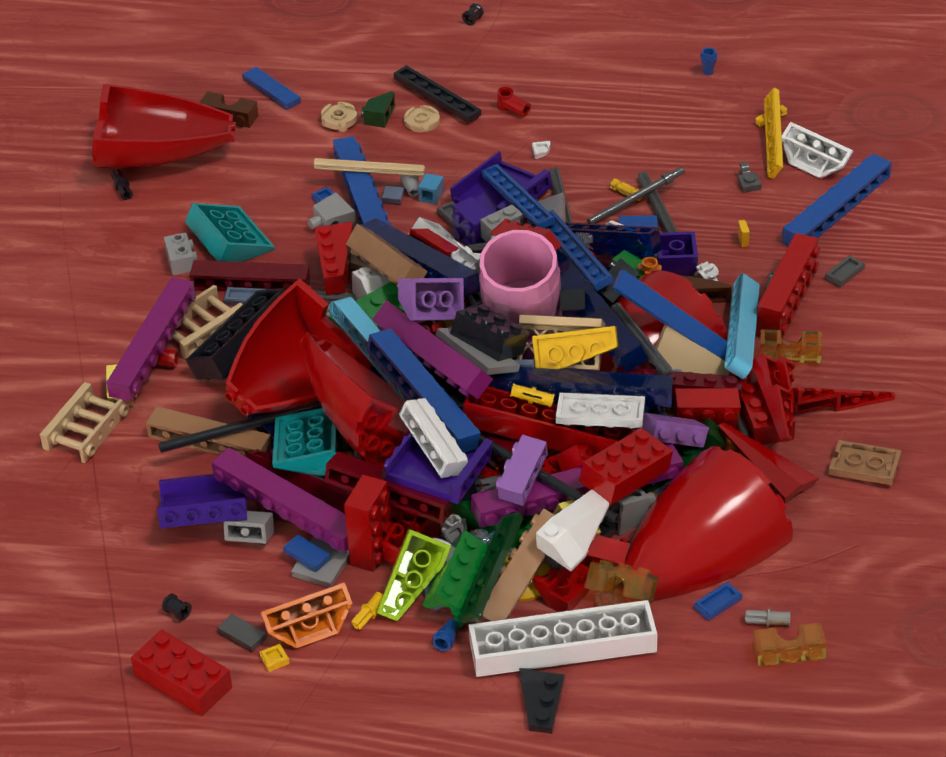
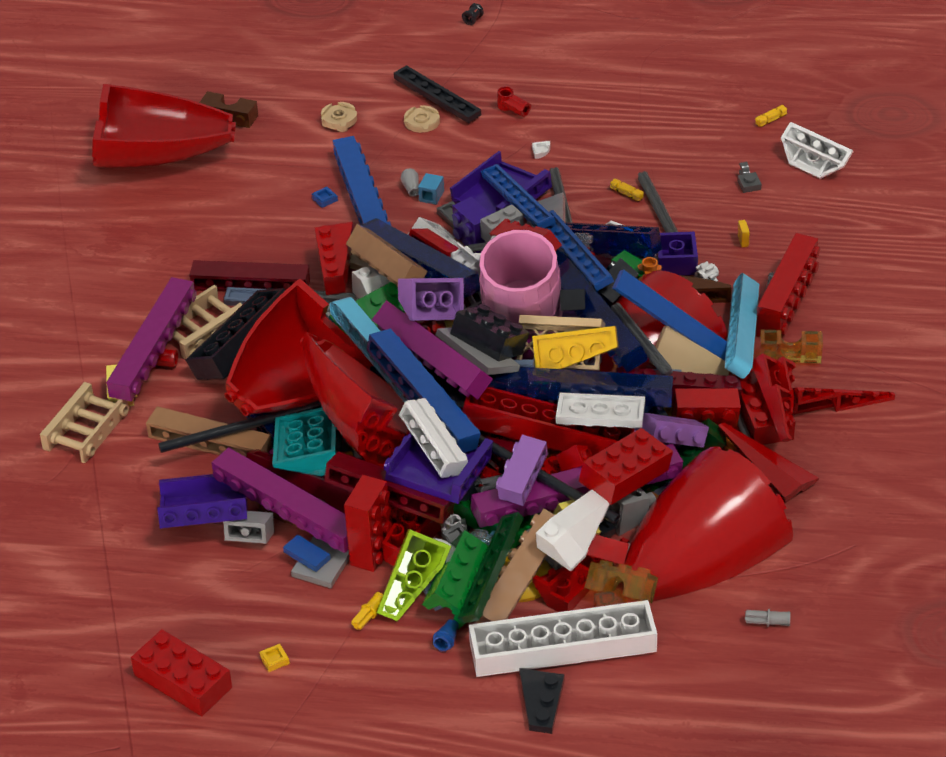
black pin [111,169,133,200] -> none
black bush [162,593,192,621] -> none
light grey brick [164,233,197,275] -> none
teal slope [185,203,275,262] -> none
dark grey tile [217,614,267,652] -> none
blue tile [242,67,301,109] -> none
orange wedge [260,582,353,649] -> none
light grey torso [307,193,356,230] -> none
tan axle [314,158,425,176] -> none
dark green slope [361,91,395,128] -> none
sand blue tile [382,186,404,204] -> none
yellow pin [510,383,555,407] -> none
dark grey bar [587,167,685,226] -> none
blue tile [619,215,658,233] -> none
blue tile [694,582,742,621] -> none
blue cone [700,47,718,75] -> none
clear yellow arch [752,623,827,666] -> none
yellow tile [764,88,783,179] -> none
blue brick [782,153,892,246] -> none
dark grey tile [825,255,865,288] -> none
medium nougat piece [829,440,902,485] -> none

